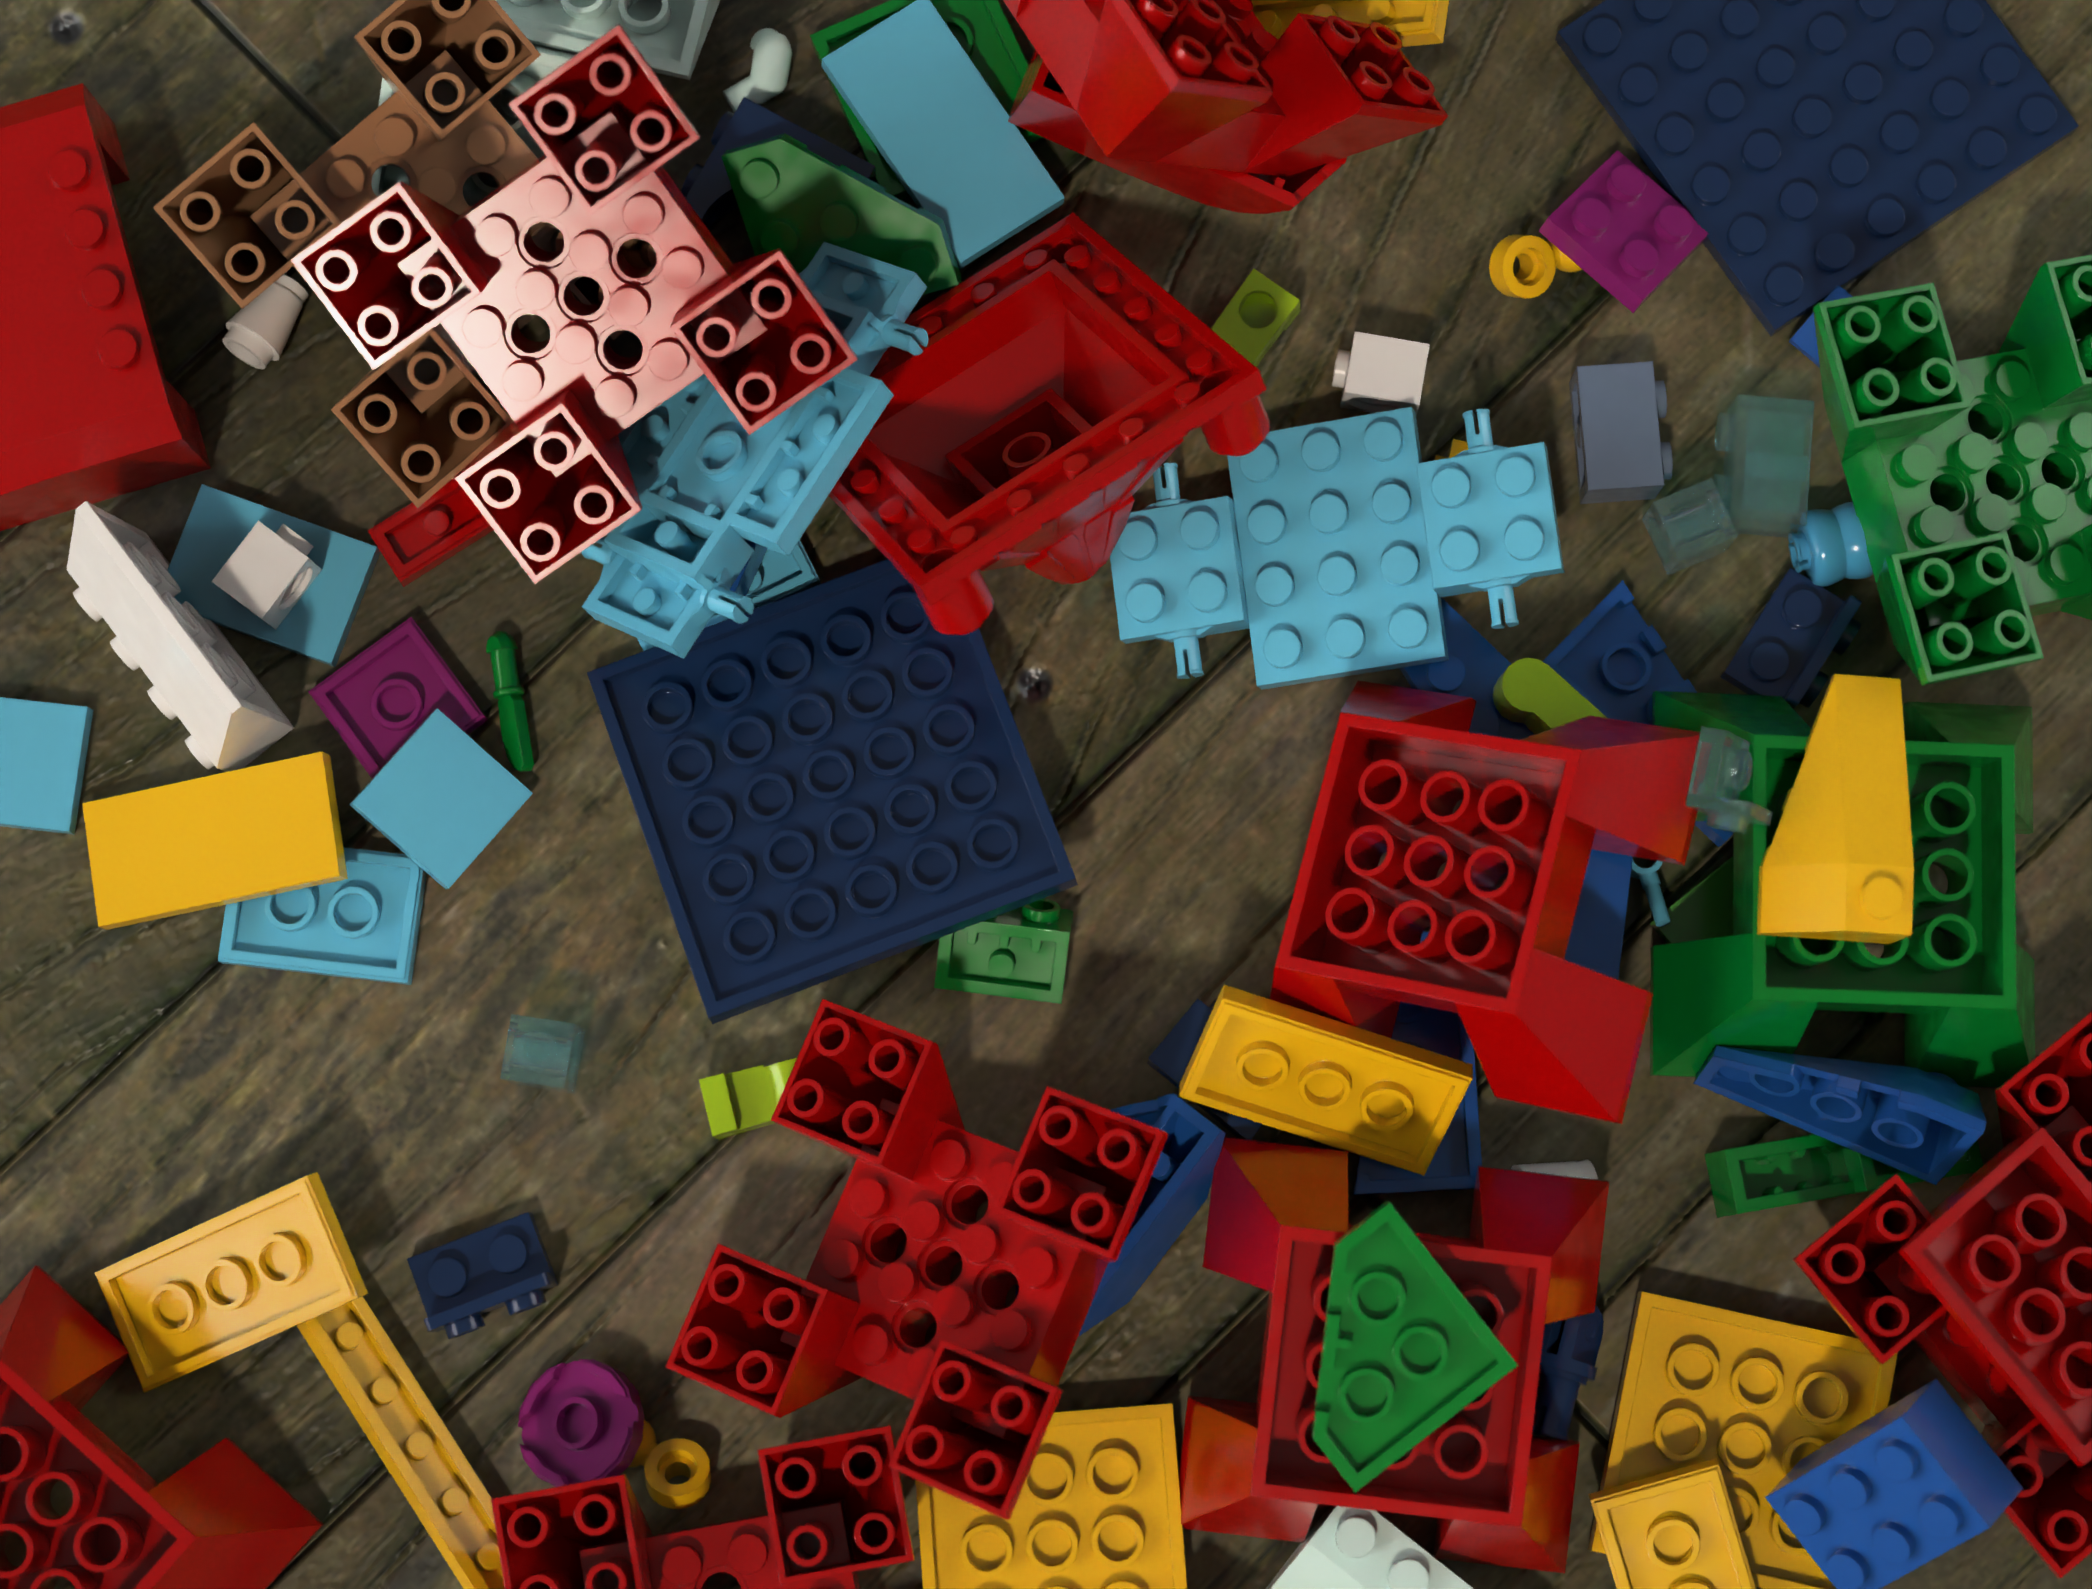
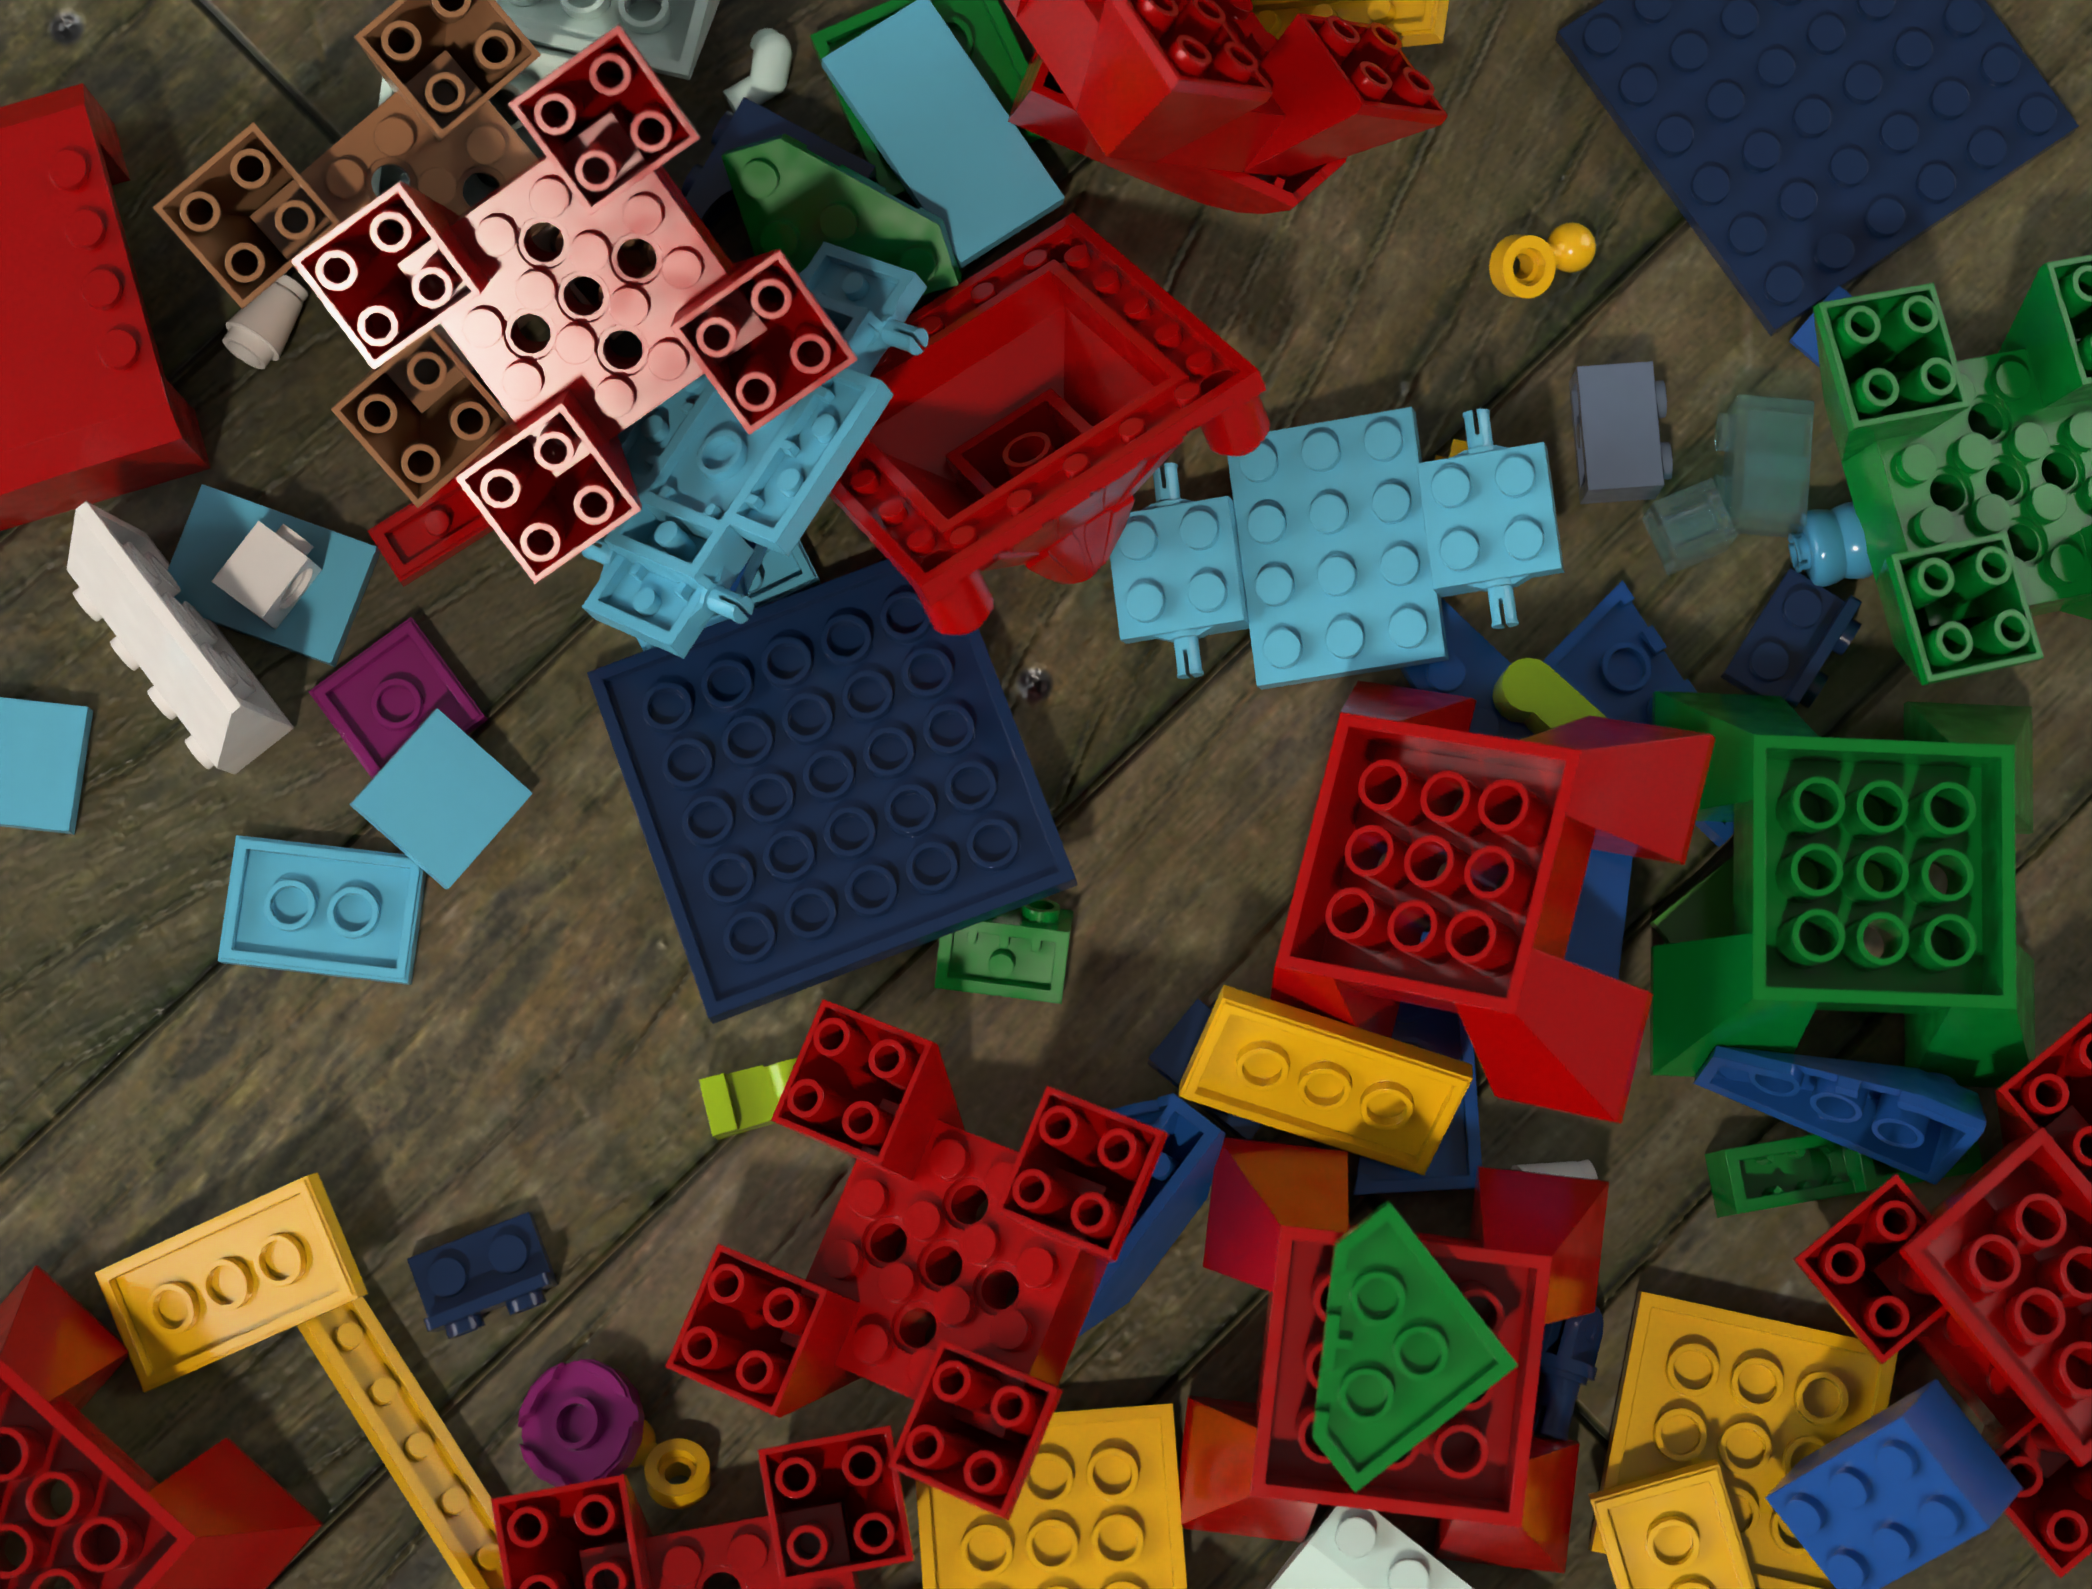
yellow tile [82,751,348,930] -> none
green piece [486,631,534,771] -> none
clear light blue brick [500,1014,585,1093] -> none
lime leg [1211,268,1301,367] -> none
white brick [1332,331,1430,413] -> none
magenta plate [1539,150,1709,313] -> none
medium azure hand [1631,860,1671,927] -> none
clear light blue bracket [1686,727,1772,833] -> none
yellow wedge [1757,674,1914,944] -> none

